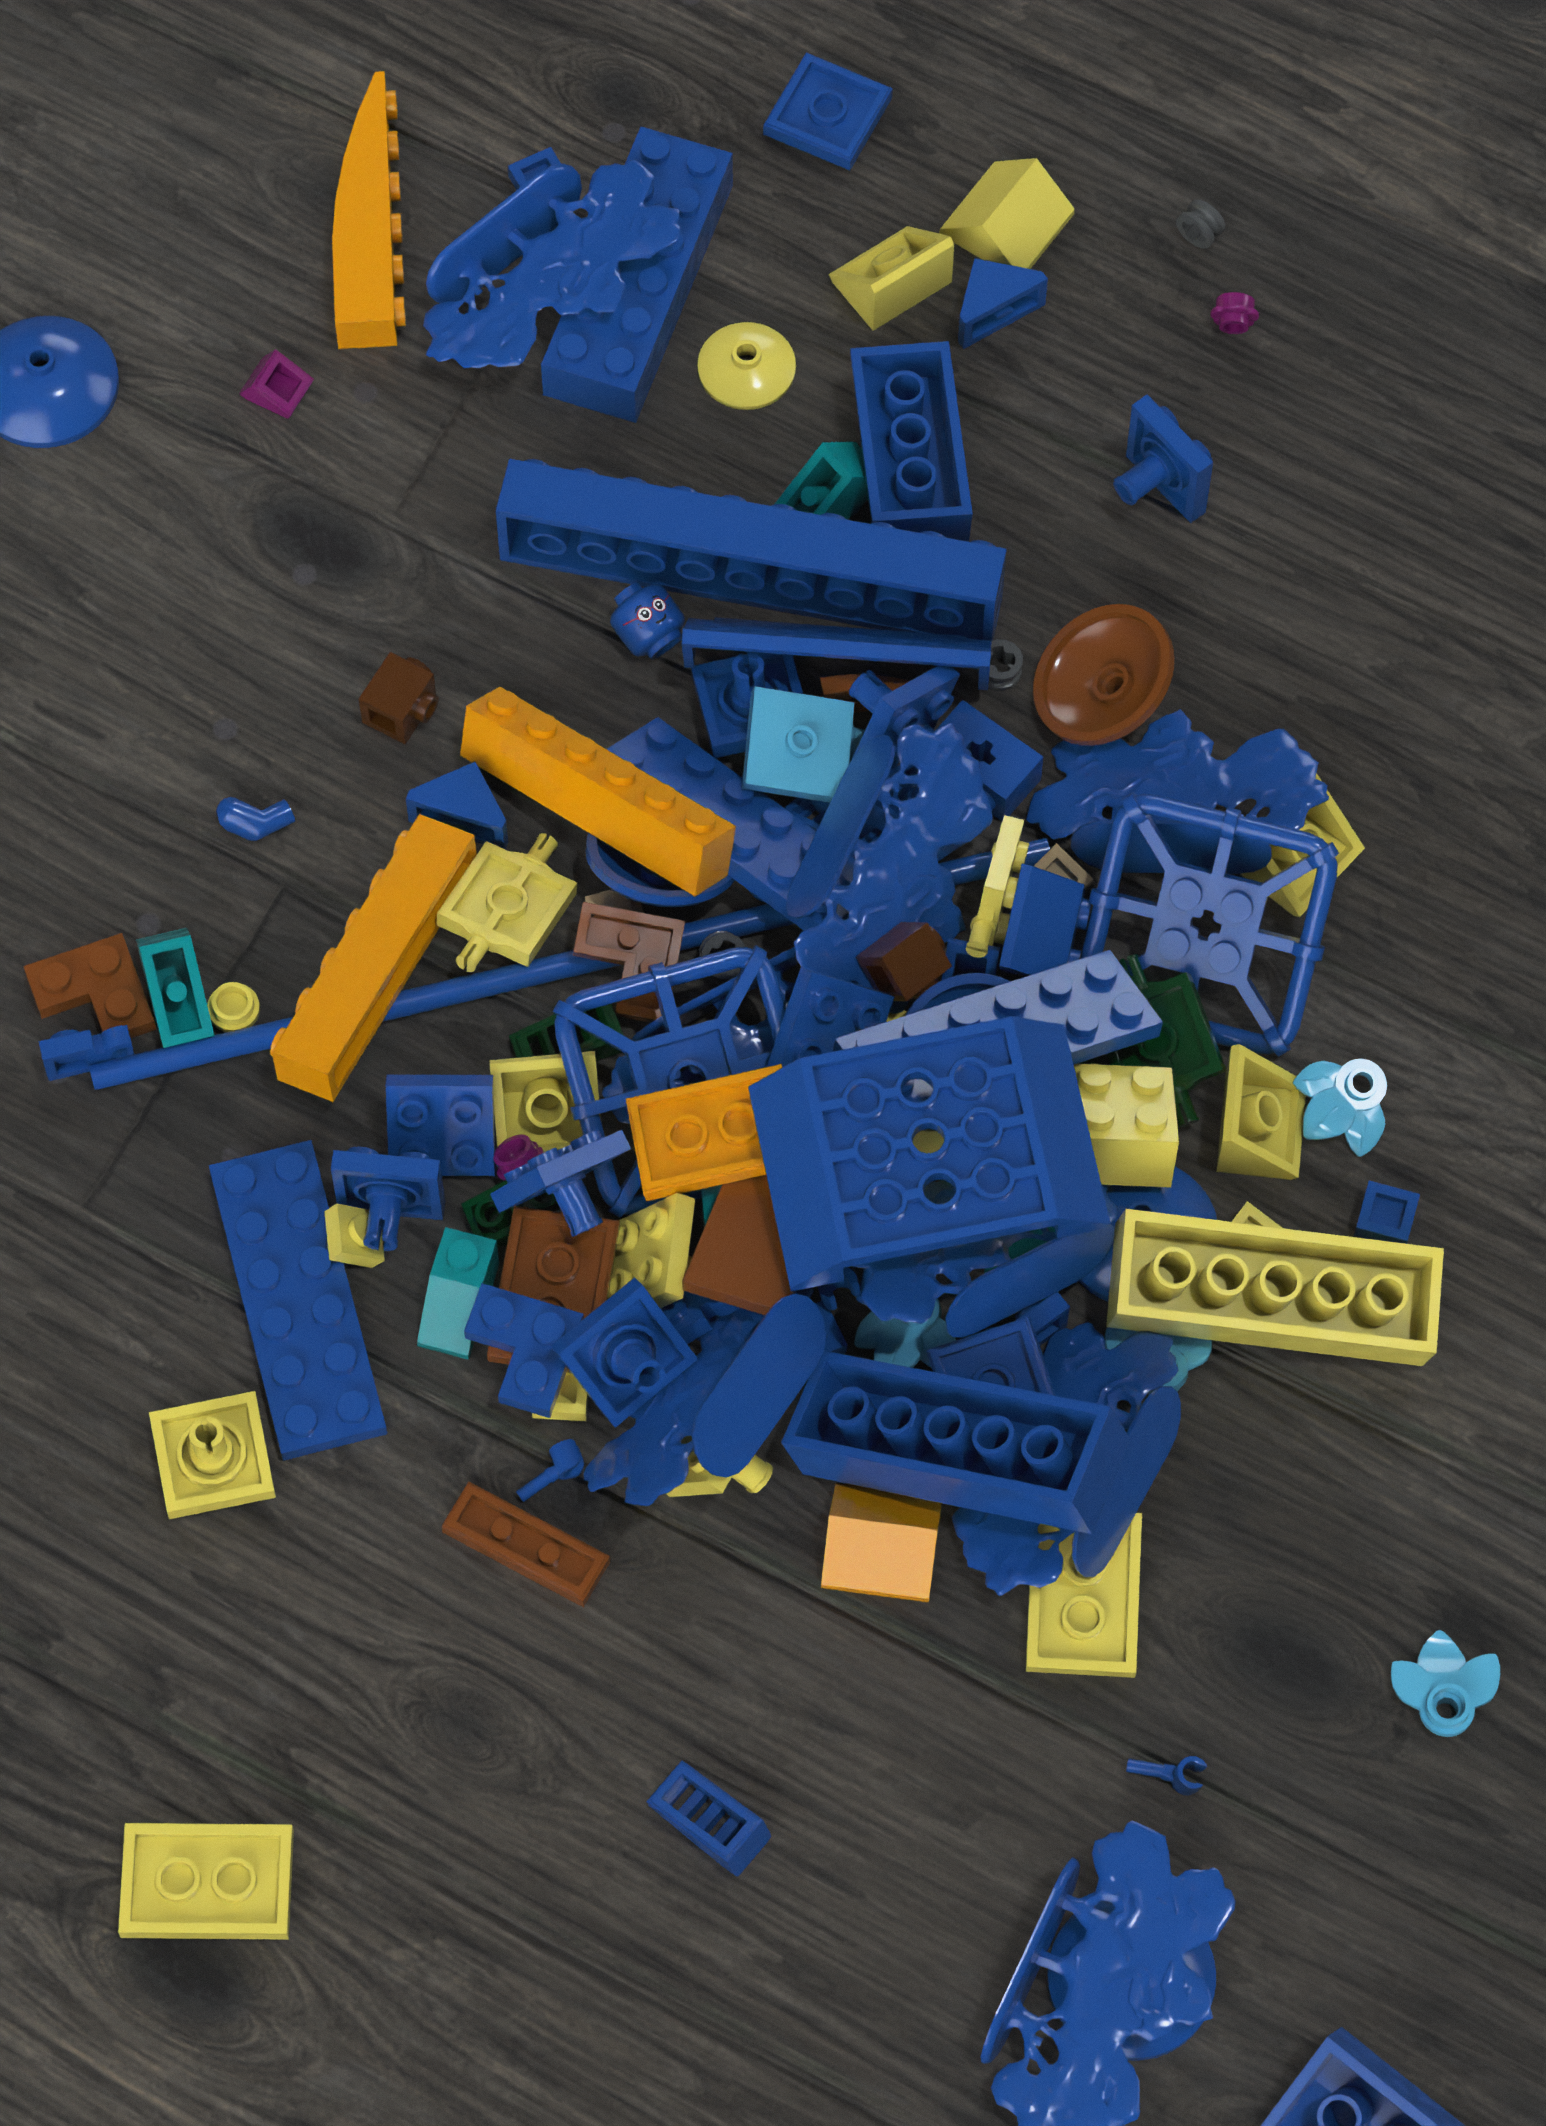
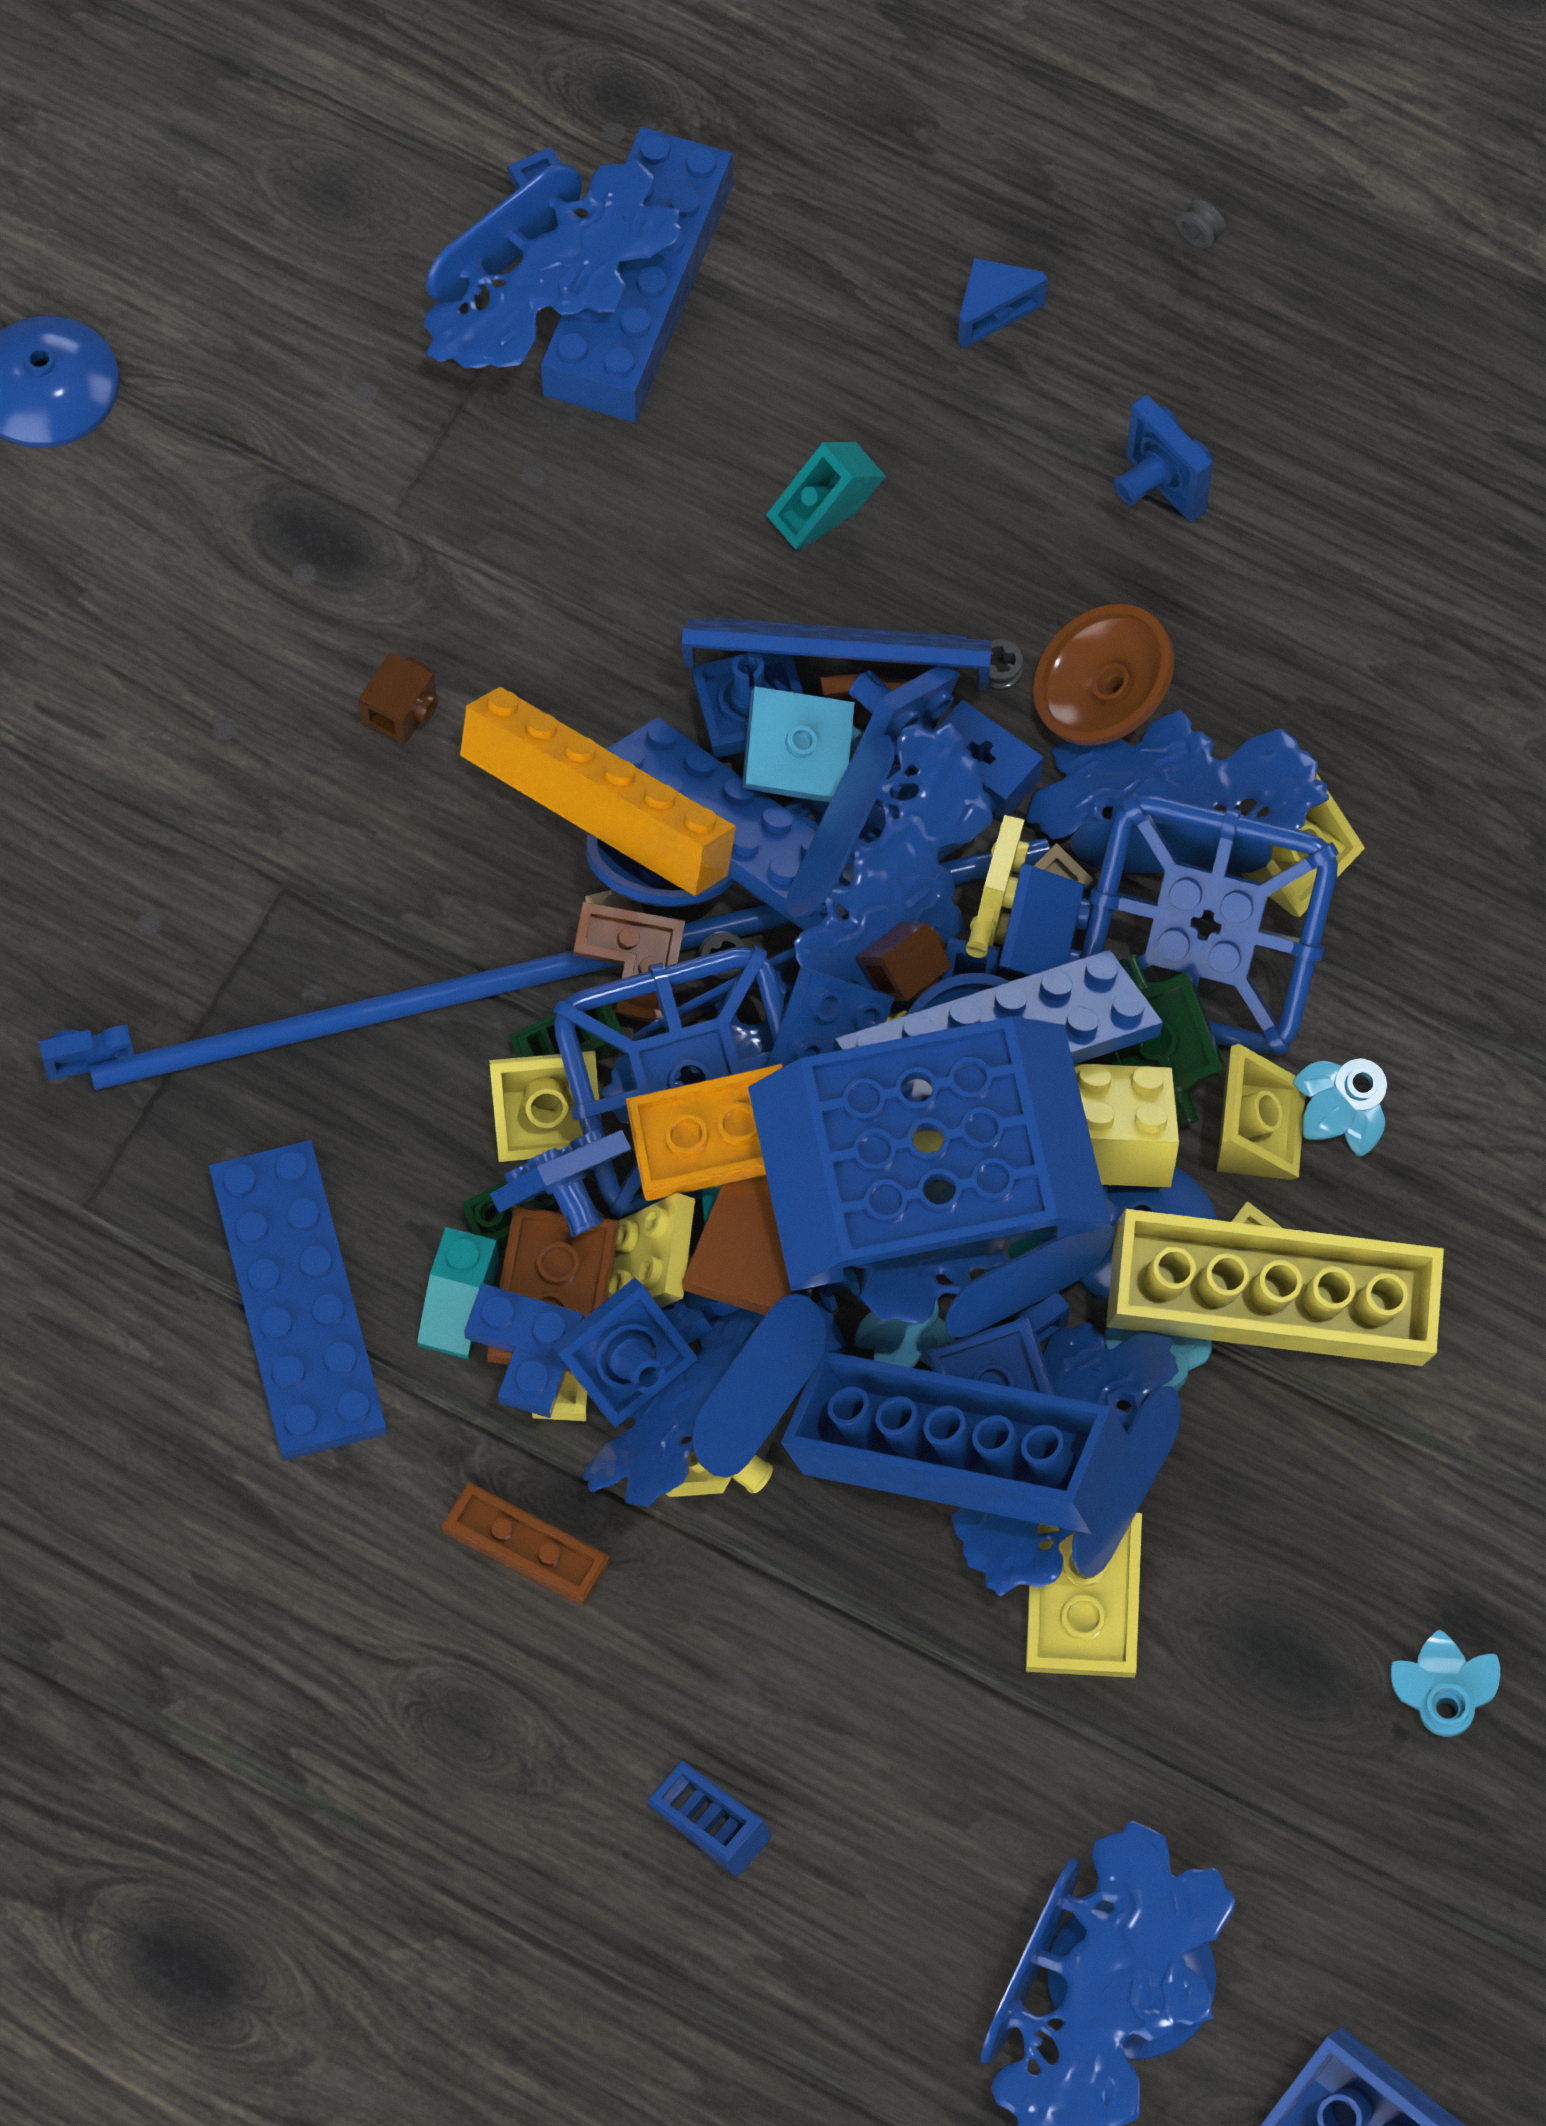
dark orange plate [23,933,157,1038] -> none
light yellow plate [118,1823,294,1940] -> none
teal slope [136,927,215,1048] -> none
light yellow plate [149,1391,276,1519] -> none
light yellow plate [207,982,260,1032] -> none
blue arm [216,797,296,841] -> none
magenta slope [239,349,314,418] -> none
light orange brick [270,814,477,1102] -> none
light yellow plate [324,1204,385,1268] -> none
blue plate [331,1147,446,1251] -> none
light orange slope [332,71,406,349] -> none
blue plate [386,1075,496,1176] -> none
blue slope [406,762,508,850] -> none
light yellow plate [436,833,577,972] -> none
magenta plate [493,1134,544,1181] -> none
blue brick [496,459,1007,641] -> none
blue hand [516,1439,584,1502] -> none
blue head [610,582,685,660] -> none
light yellow dish [697,322,796,410] -> none
blue plate [763,52,893,171] -> none
light orange slope [821,1483,942,1603] -> none
light yellow slope [829,226,954,331] -> none
blue slope [850,341,973,542] -> none
light yellow slope [940,158,1075,269] -> none
blue hand [1126,1756,1207,1796] -> none
magenta plate [1210,292,1259,334] -> none
blue plate [1354,1180,1420,1244] -> none

